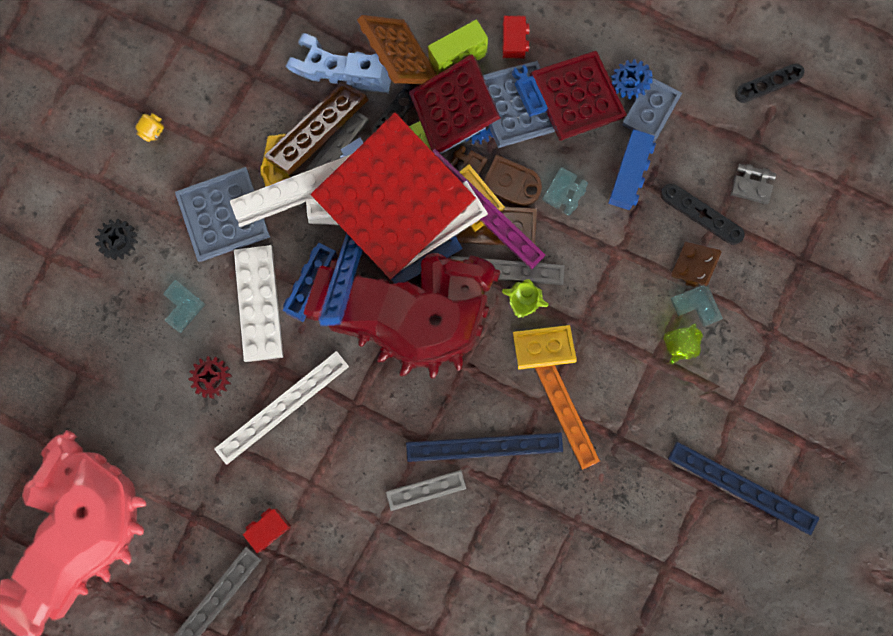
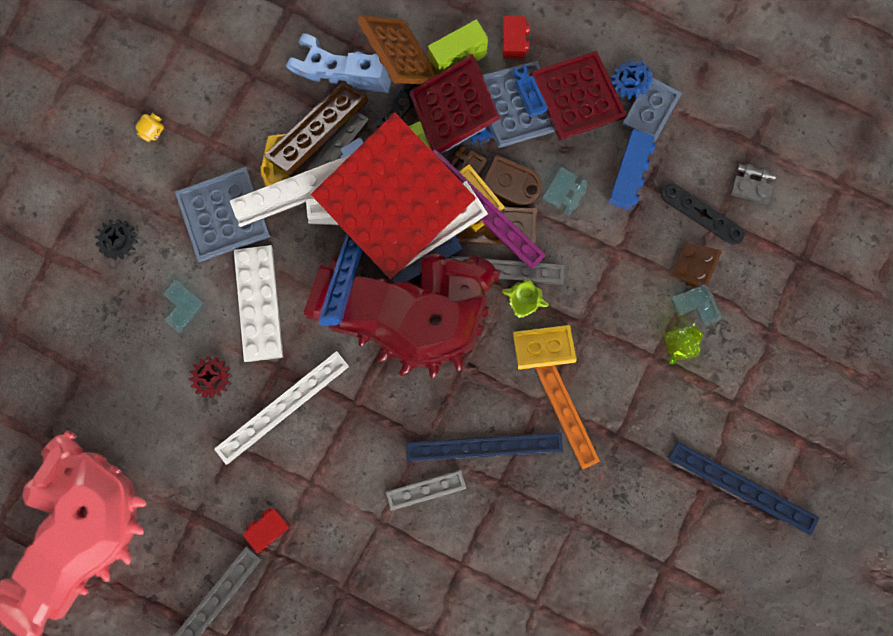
blue brick [283,243,338,322] -> none
black beam [735,63,805,103] -> none

